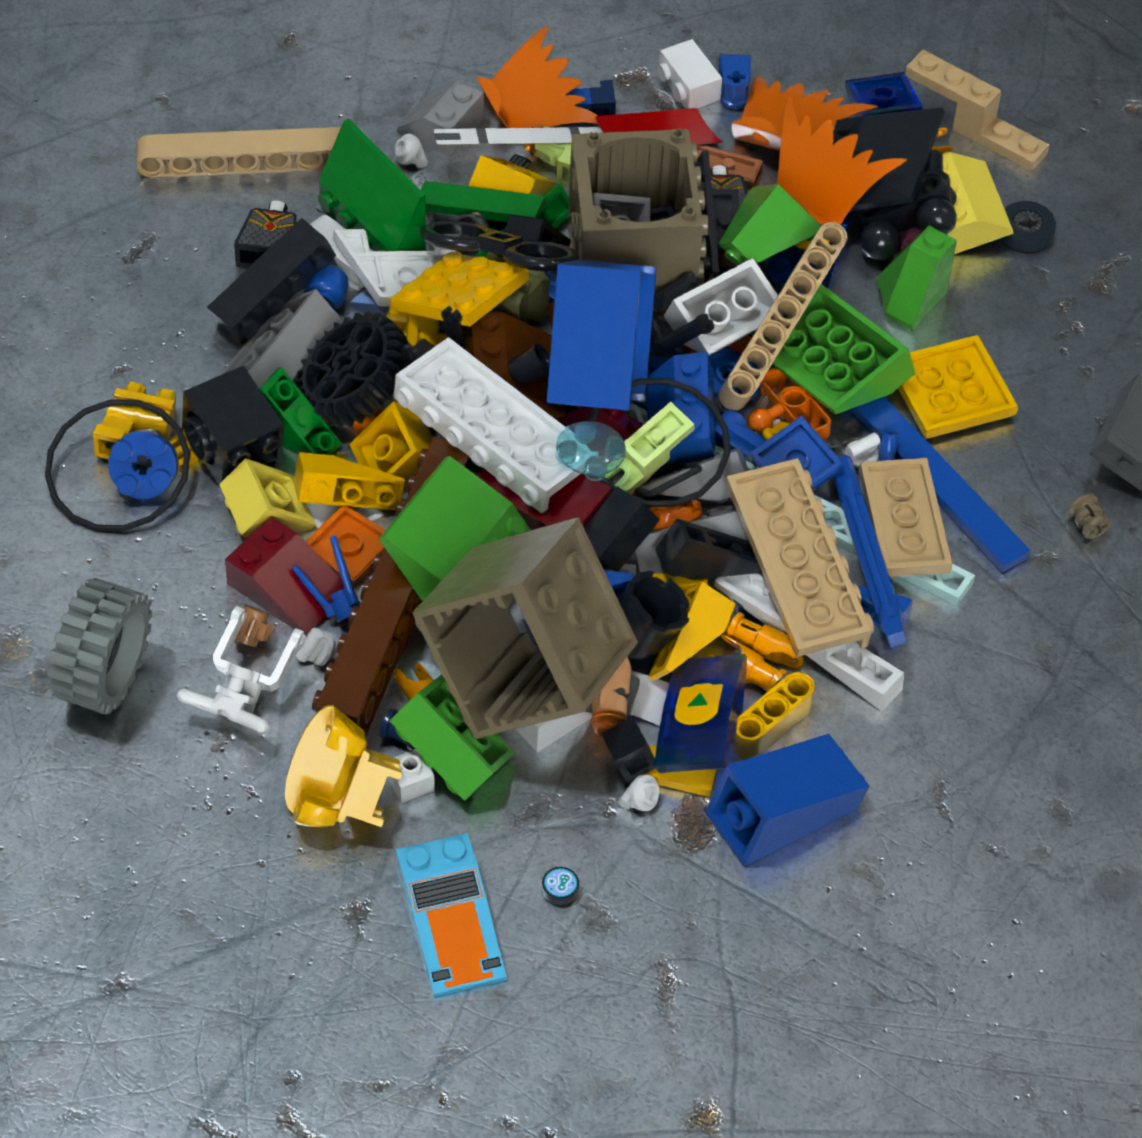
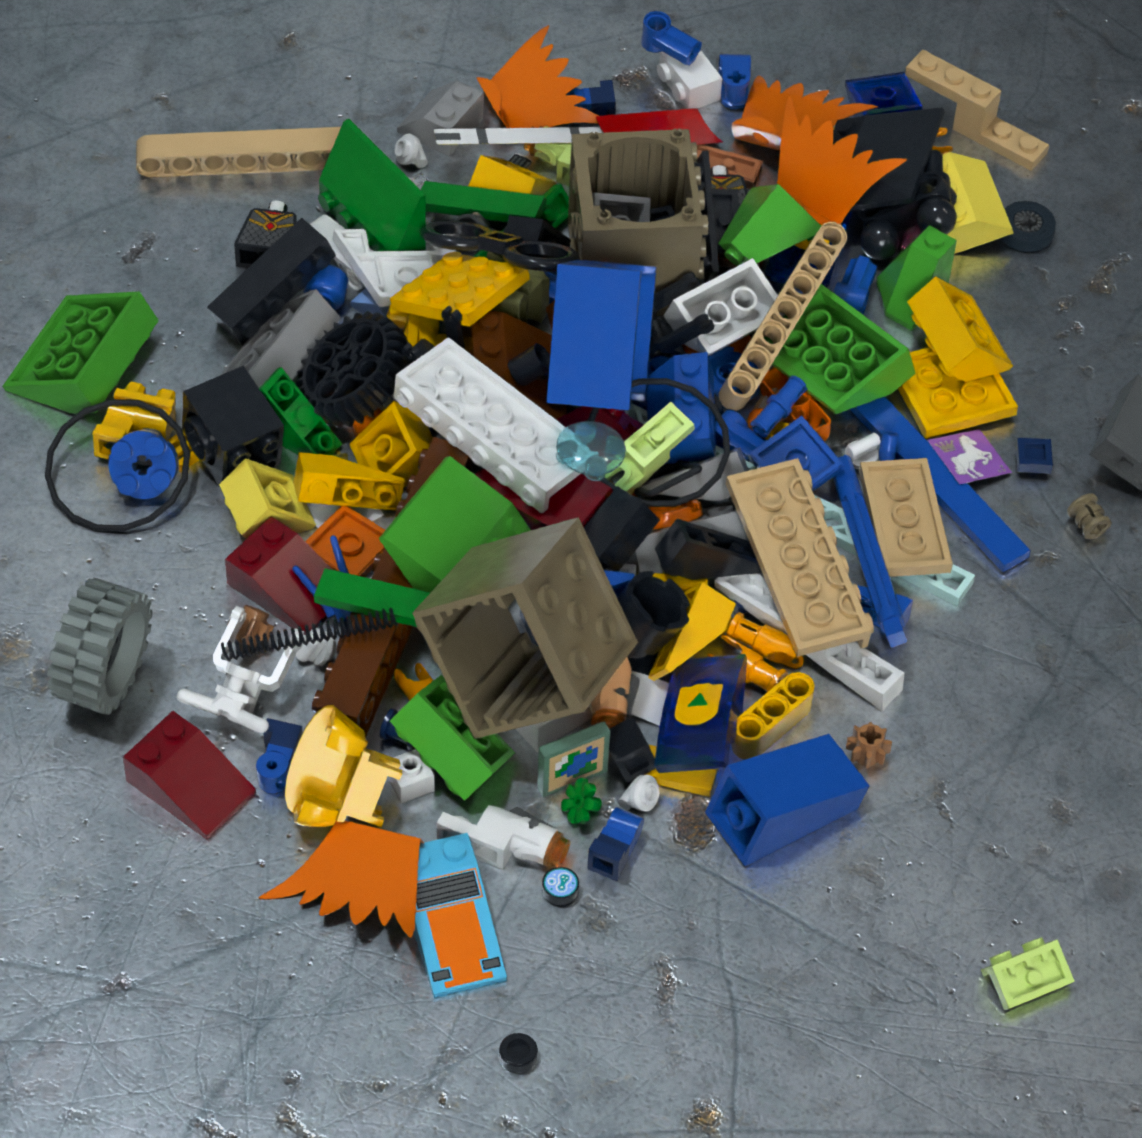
none -> bright green slope [2,291,159,414]
none -> dark red slope [123,711,256,840]
none -> black piece [221,607,398,662]
none -> blue leg [256,718,303,794]
none -> orange piece [258,820,425,938]
none -> green tile [314,568,430,627]
none -> white plate [437,805,570,870]
none -> black tile [499,1033,538,1073]
none -> tile [537,721,610,797]
none -> green plant [561,778,602,824]
none -> leg [587,807,644,881]
none -> blue piece [641,11,702,66]
none -> blue pin [750,376,808,438]
none -> blue piece [833,255,877,314]
none -> medium nougat gear [846,722,892,768]
none -> yellow slope [907,276,1013,382]
none -> medium lavender sticker [928,429,1012,484]
none -> yellowish green bracket [980,937,1075,1010]
none -> dark blue plate [1016,438,1053,474]

